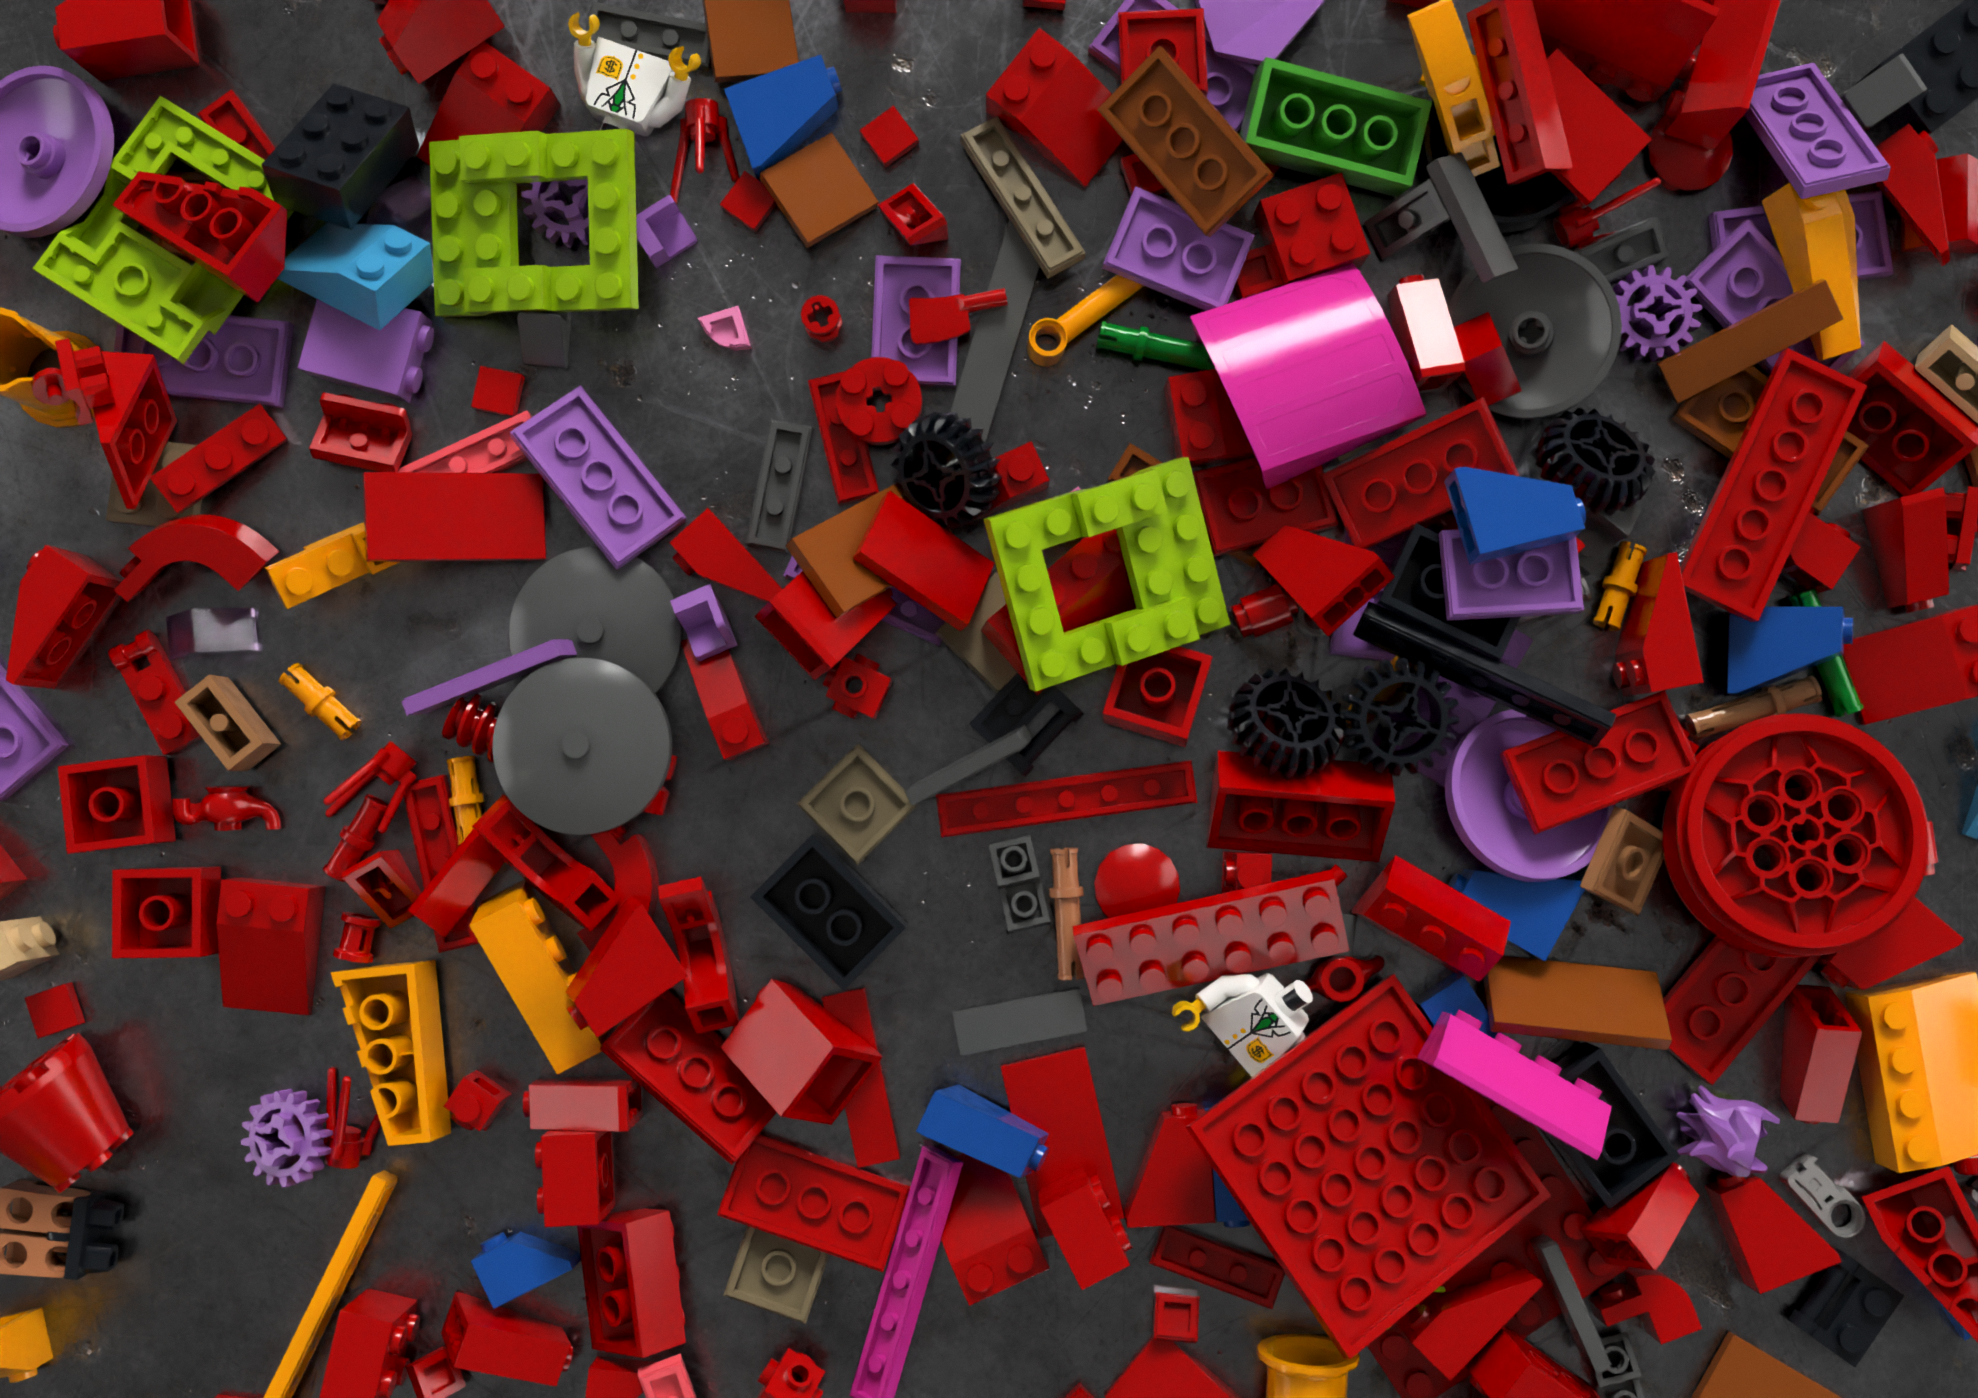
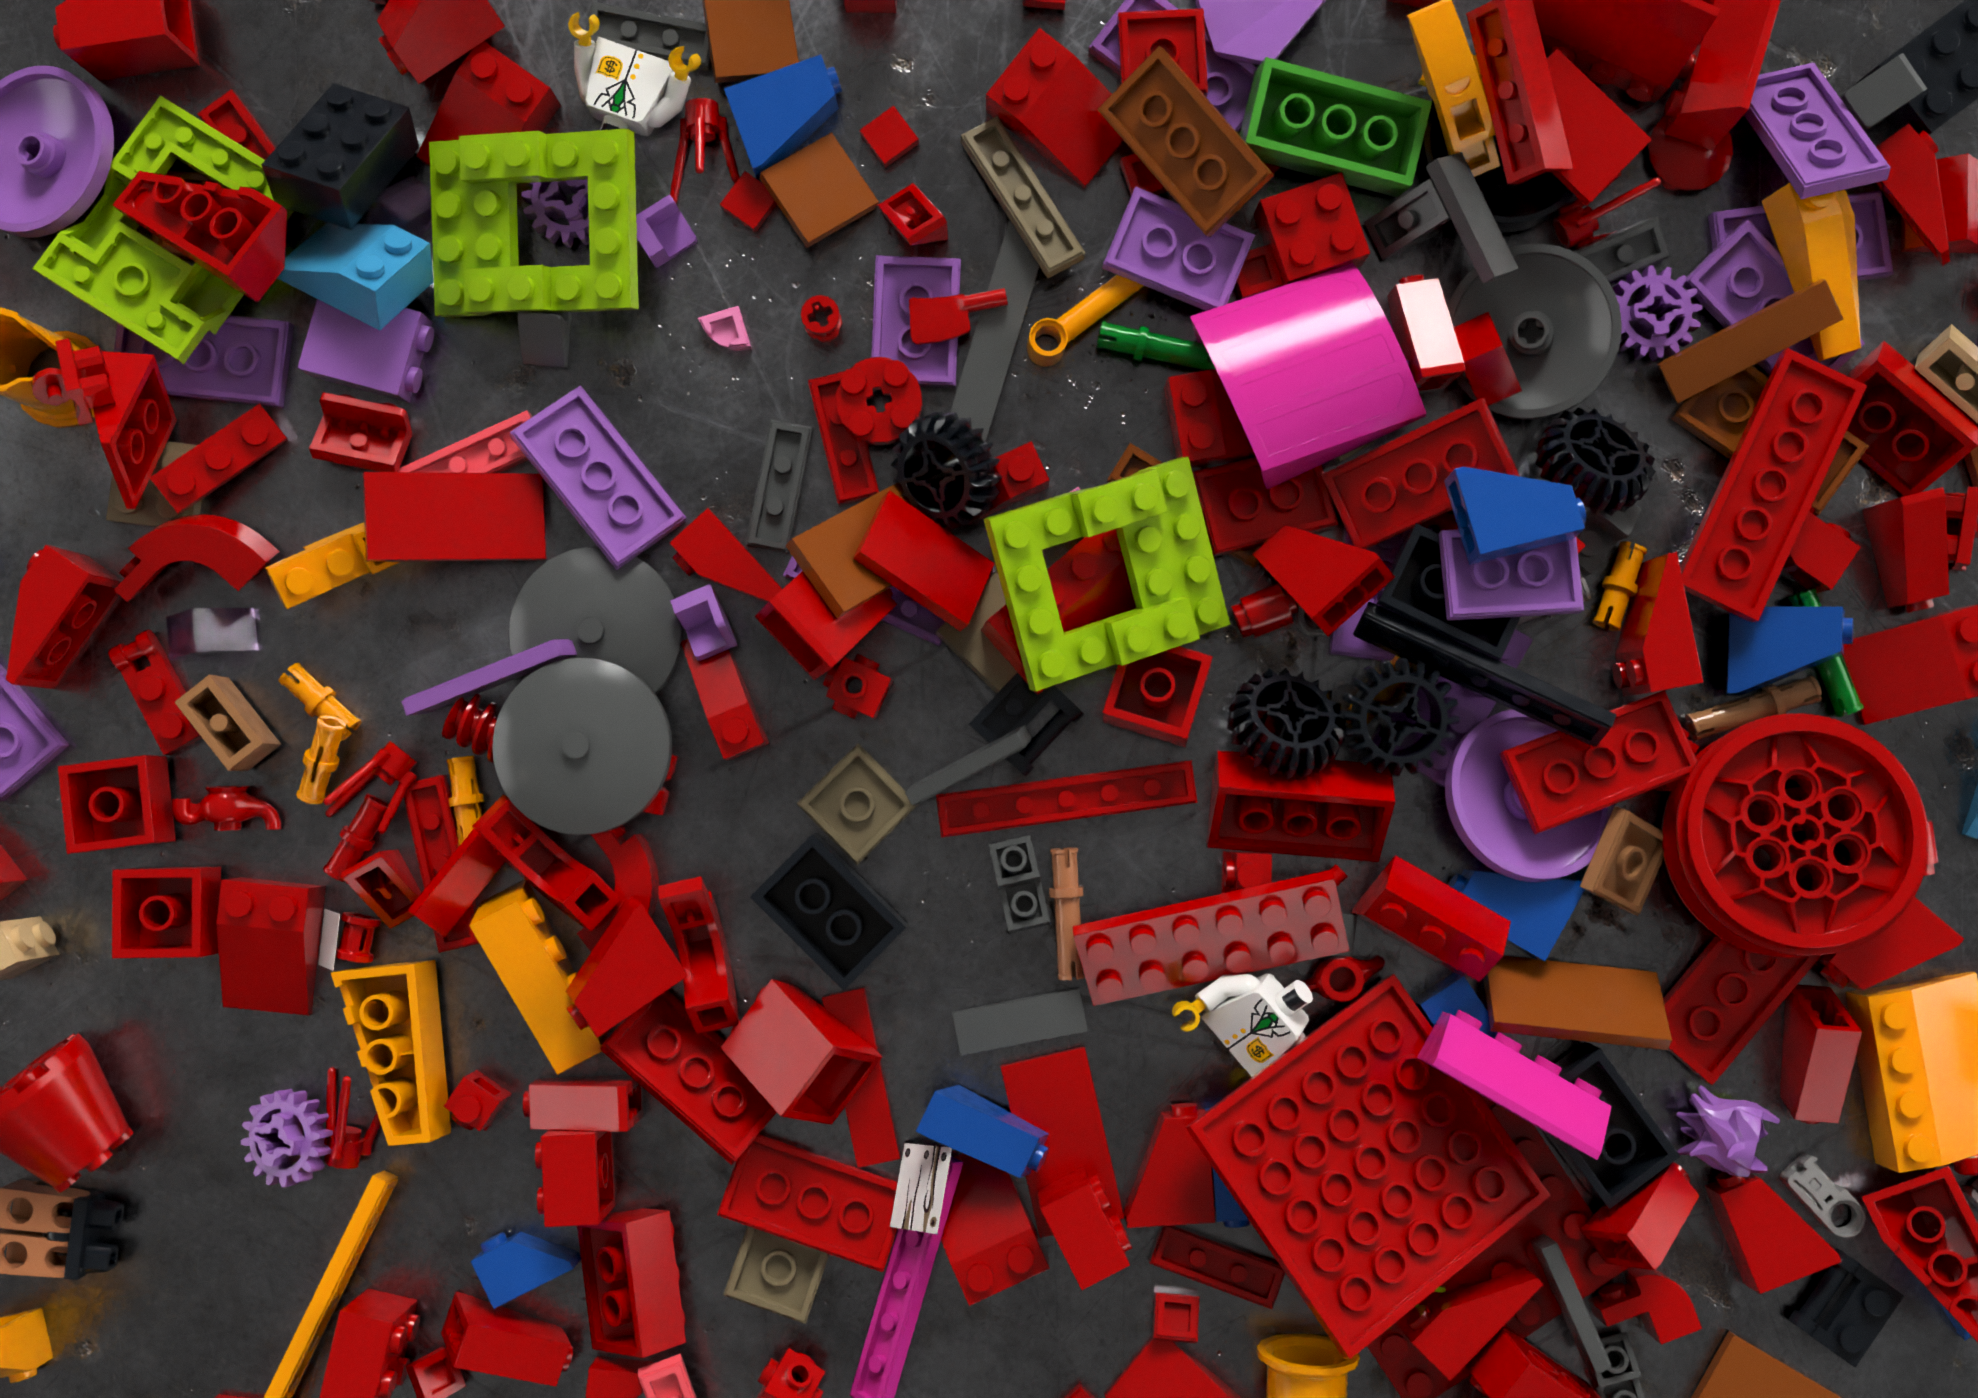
red tile [24,982,86,1039] -> none
red tile [471,366,525,417] -> none
red dish [1094,843,1180,918] -> none
none -> light orange pin [296,715,346,805]
none -> white sticker [318,909,340,971]
none -> white sticker [890,1143,952,1234]

